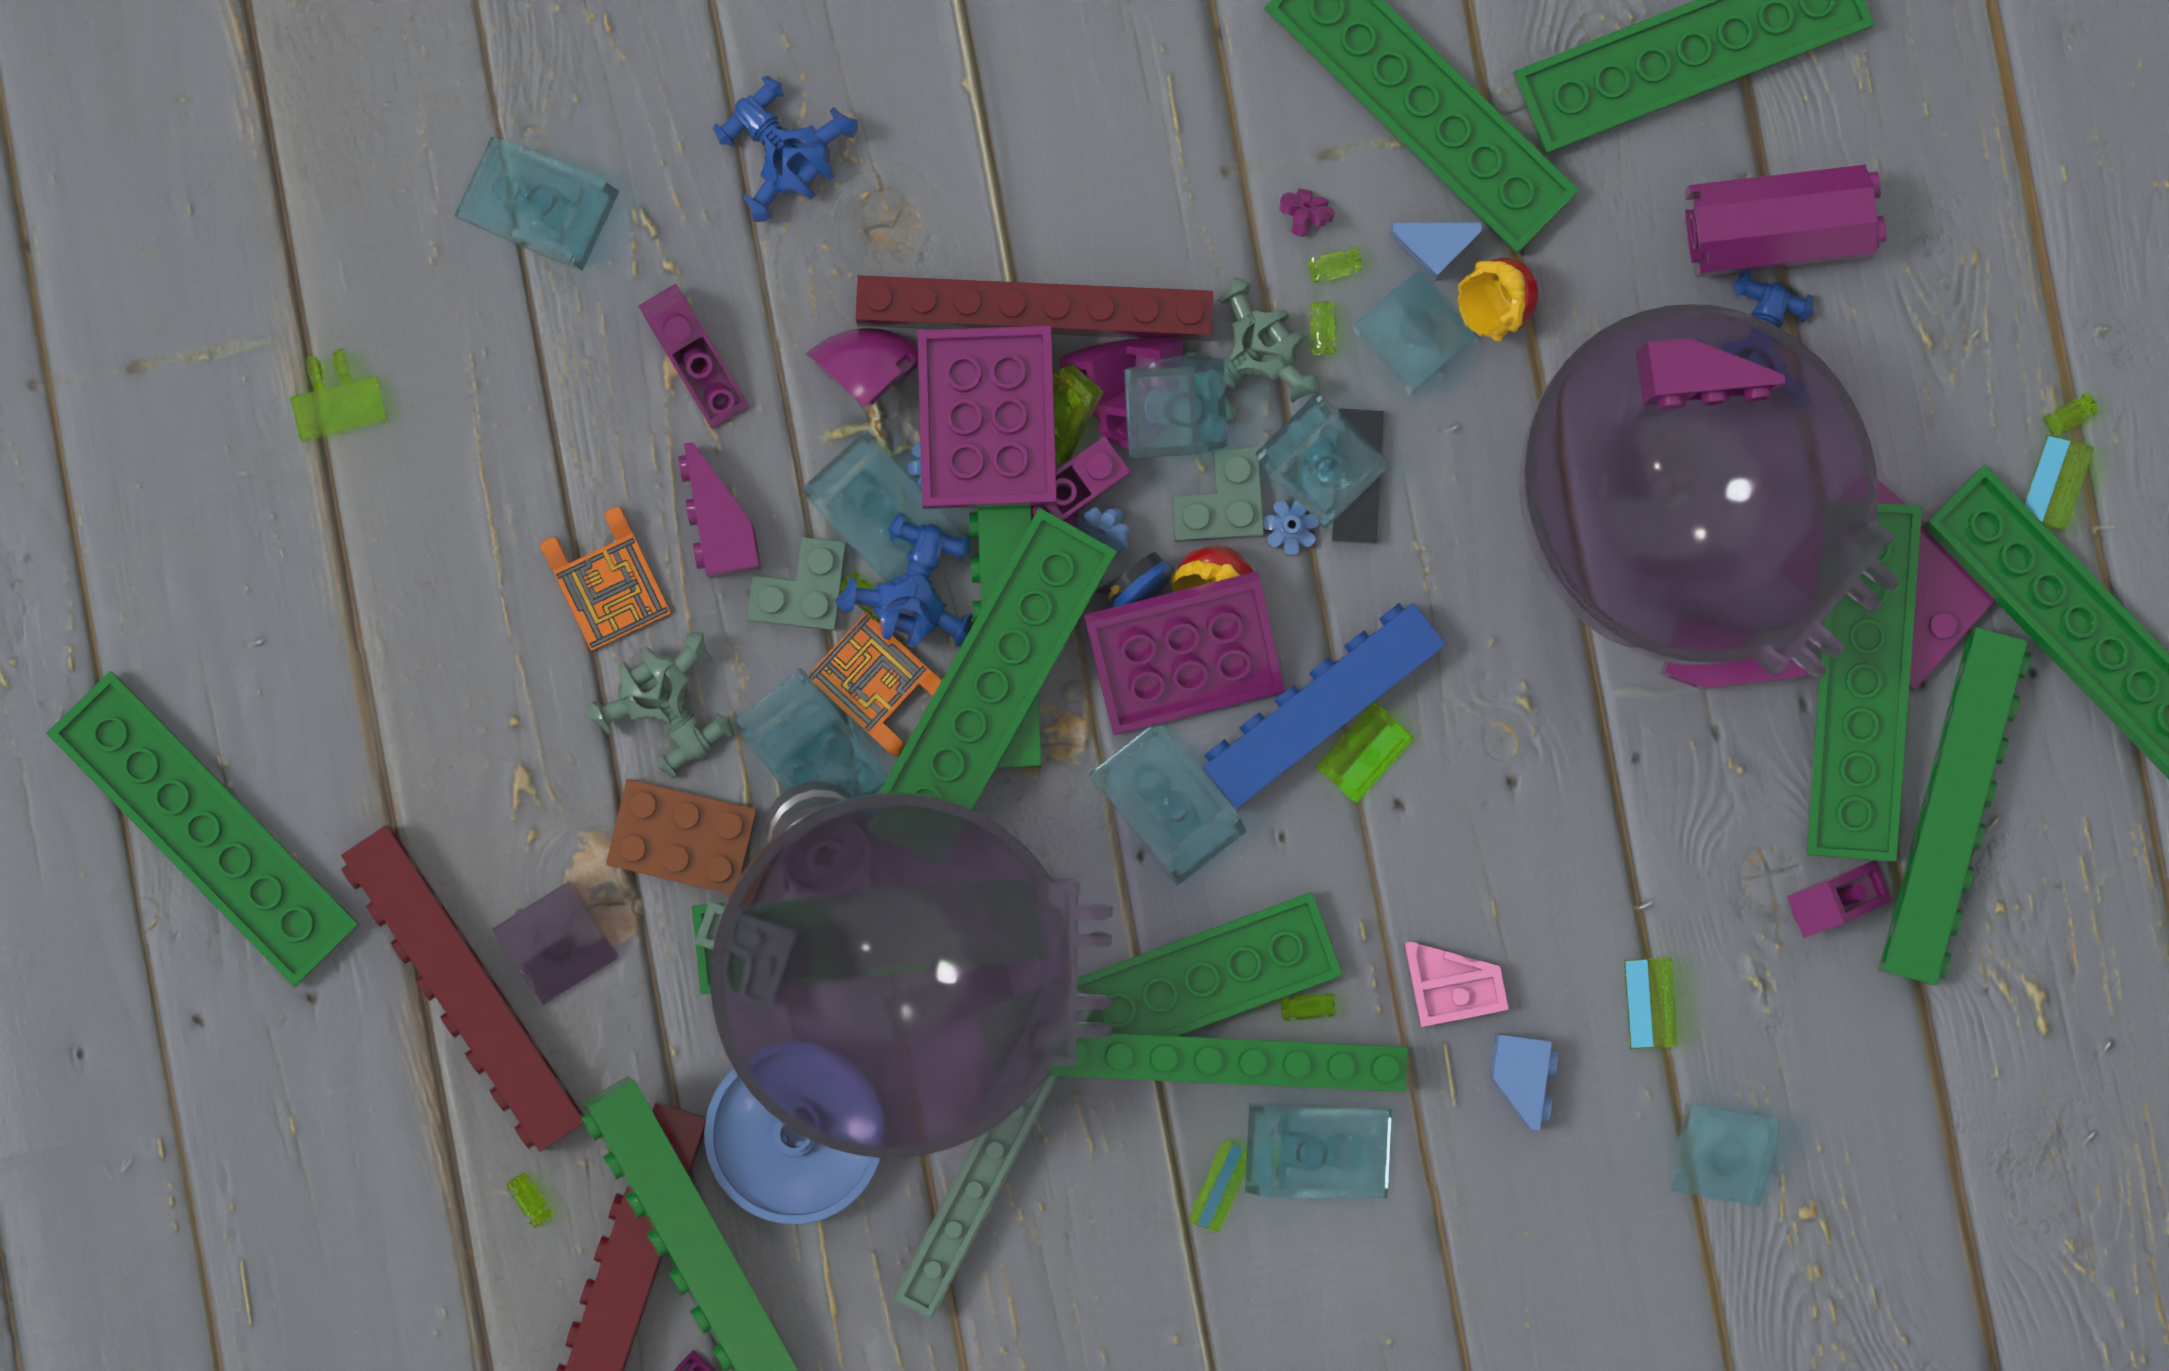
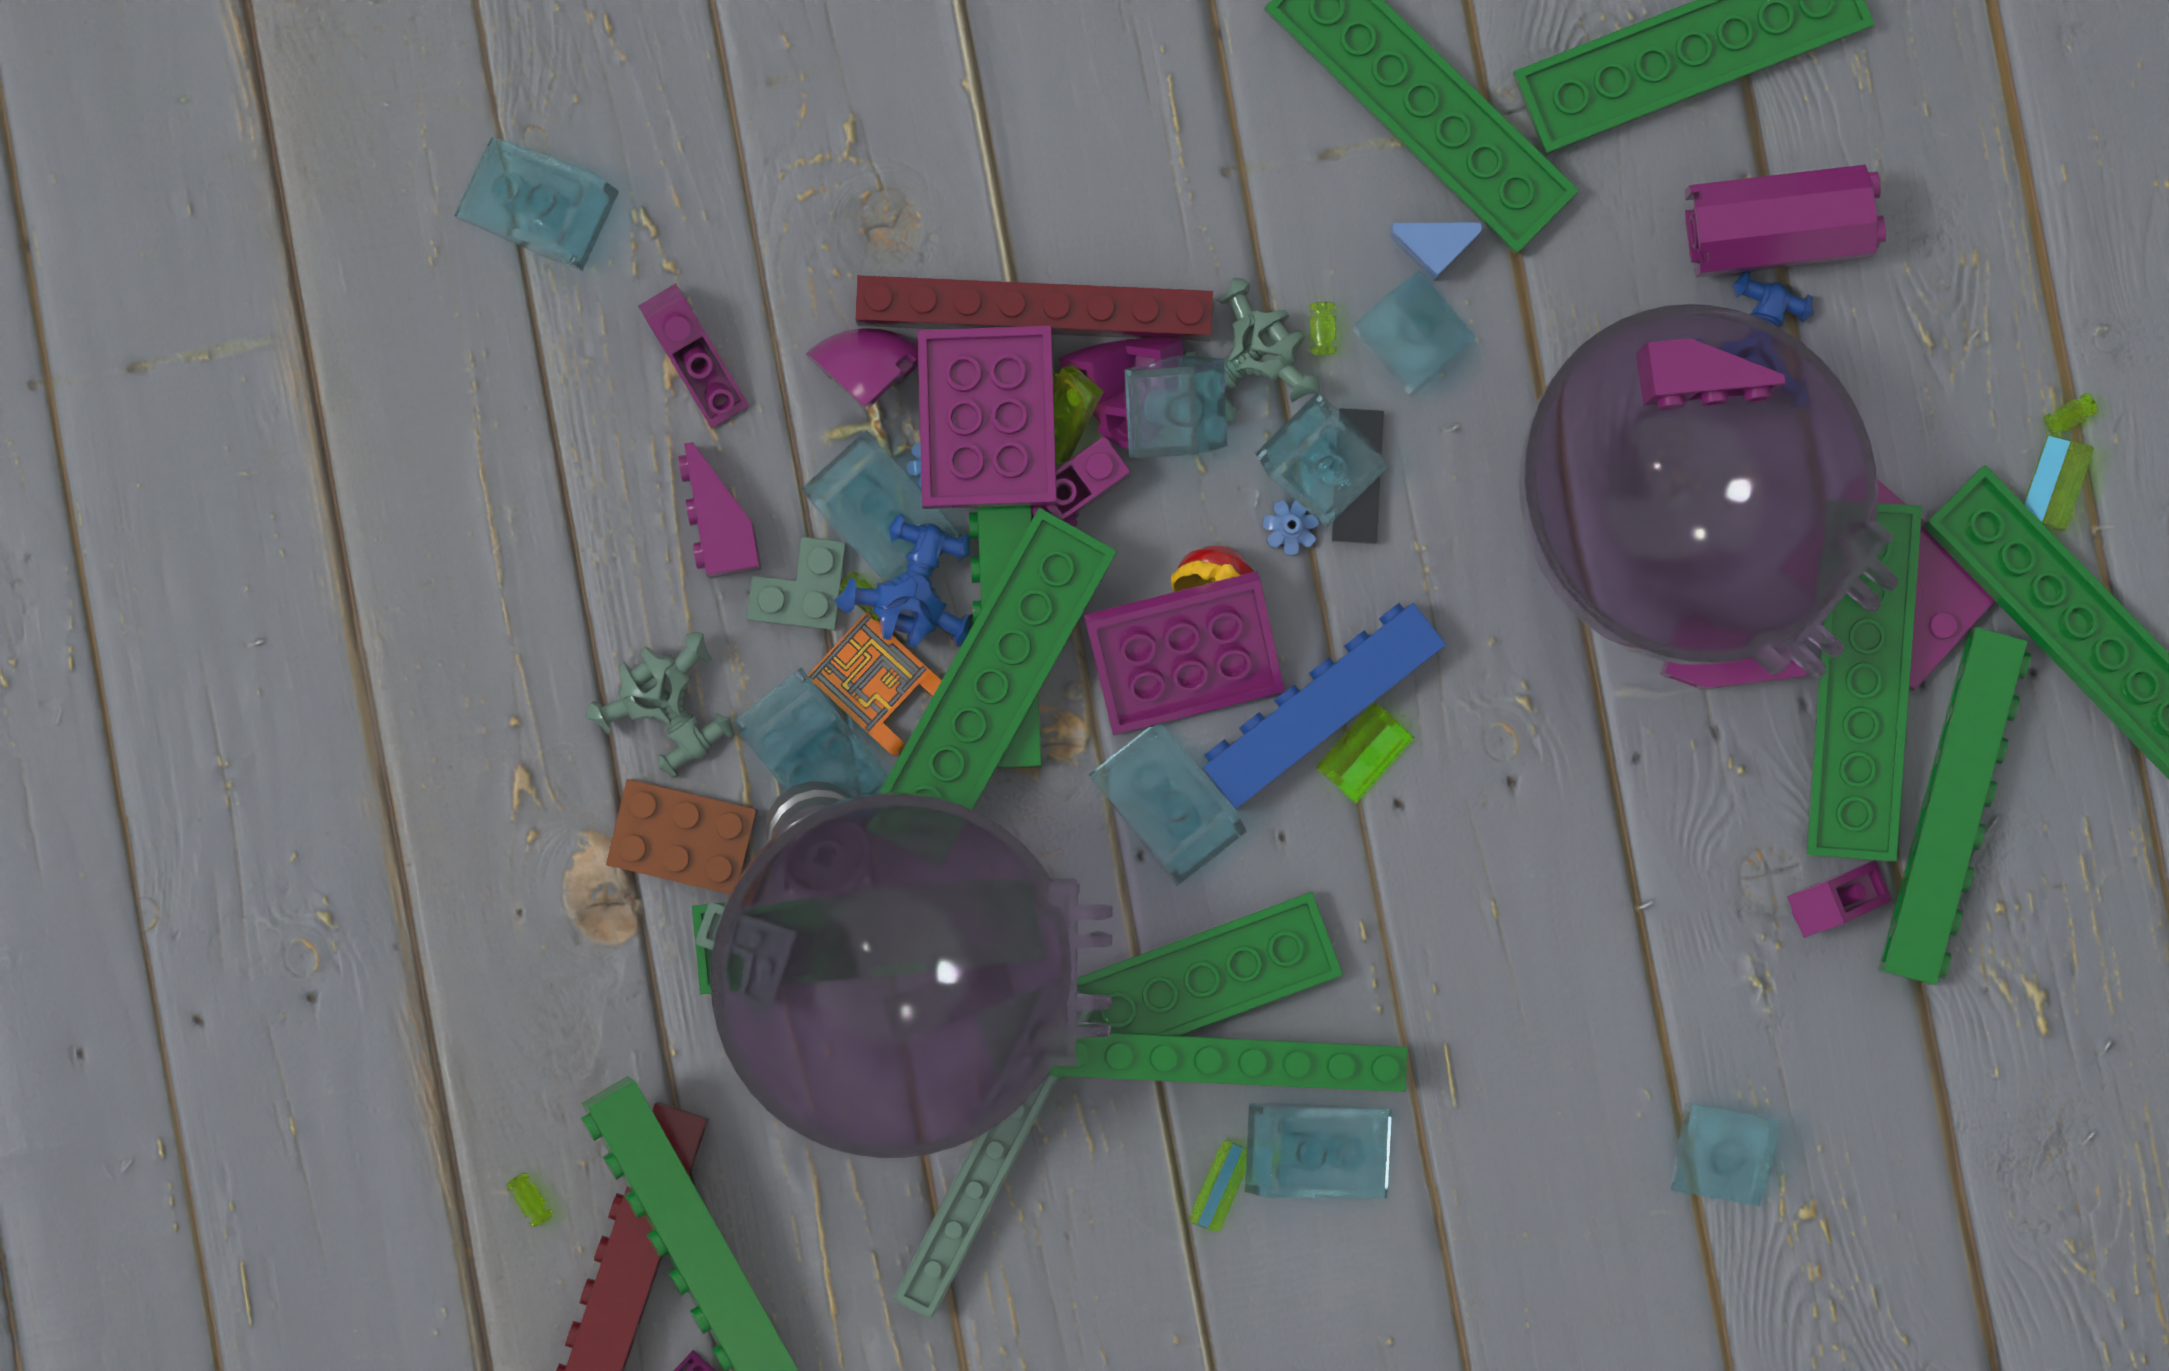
green plate [46,671,360,987] -> none
clear neon green hinge [290,348,388,441] -> none
dark red brick [341,825,585,1152] -> none
clear purple slope [492,881,620,1005] -> none
flag [540,507,671,651] -> none
medium blue dish [704,1044,884,1224] -> none
blue piece [713,76,858,222] -> none
medium blue plant [1078,506,1130,554] -> none
piece [1095,552,1174,607] -> none
sand green plate [1172,447,1264,542] -> none
magenta plant [1279,189,1335,237] -> none
clear neon green piece [1280,993,1335,1021] -> none
clear neon green piece [1307,246,1362,283] -> none
bright pink wing [1404,942,1509,1027] -> none
yellow hair [1457,258,1538,342] -> none
medium blue slope [1489,1034,1558,1131] -> none
slope [1624,957,1678,1049] -> none

